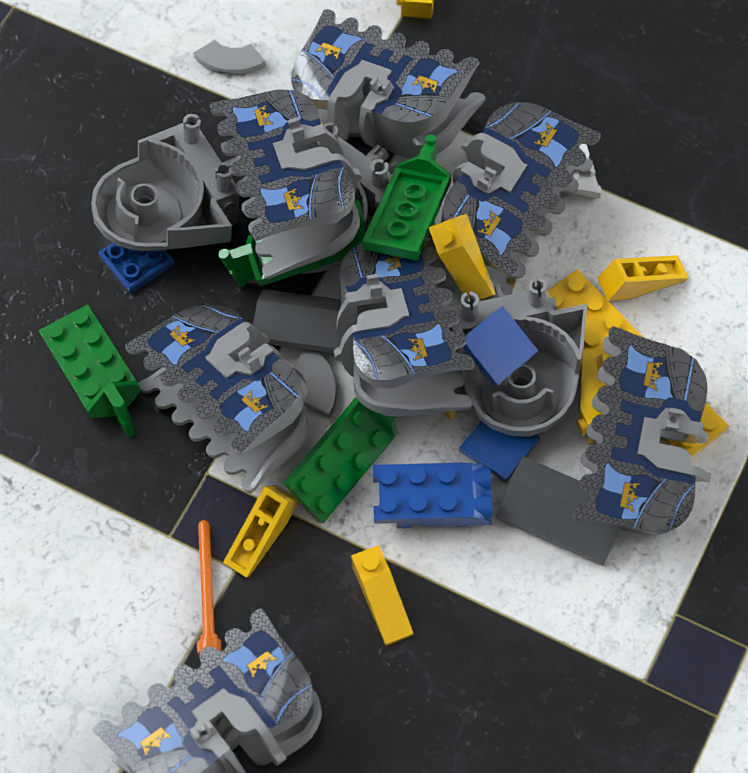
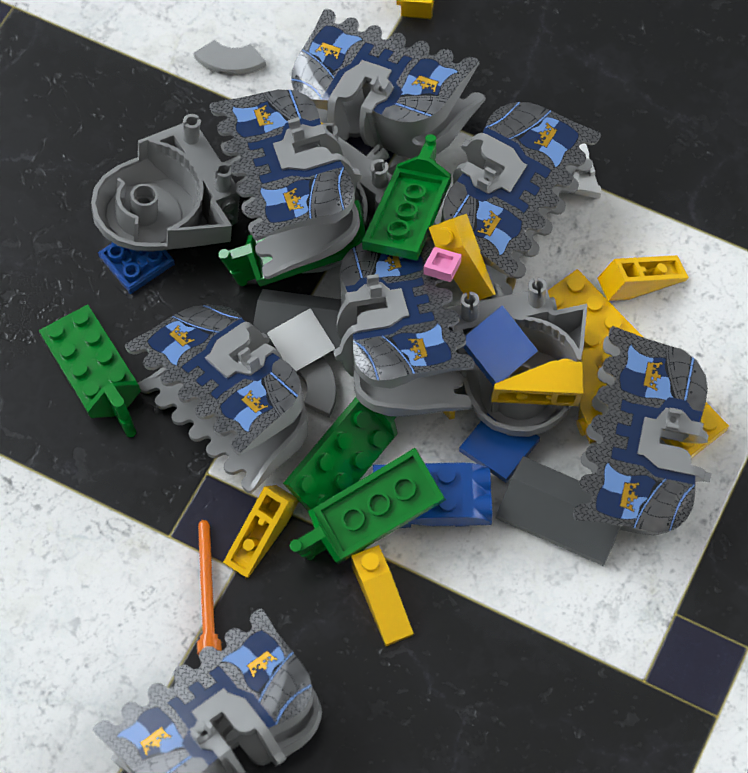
none -> white sticker [267,309,335,371]
none -> green hinge [290,448,446,564]
none -> bright pink plate [424,247,461,282]
none -> yellow slope [491,359,583,406]

